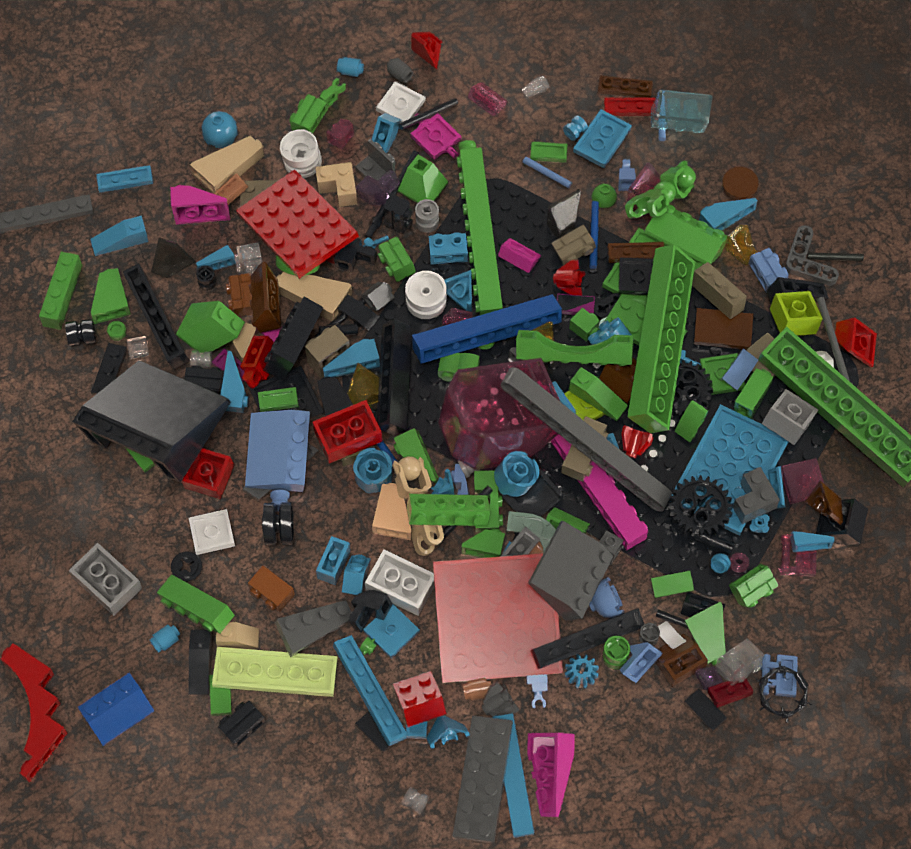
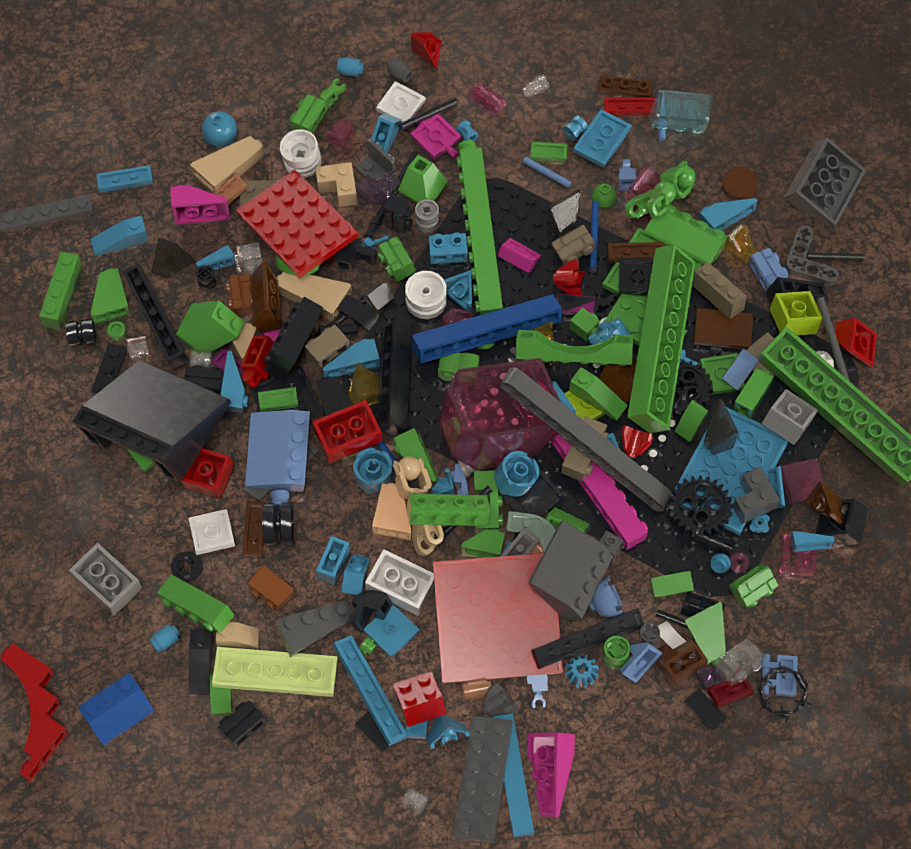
none -> reddish brown tile [242,501,266,559]
none -> dark azure bush [456,120,479,142]
none -> clear smoke slope [704,399,738,455]
none -> dark grey slope [784,137,866,226]

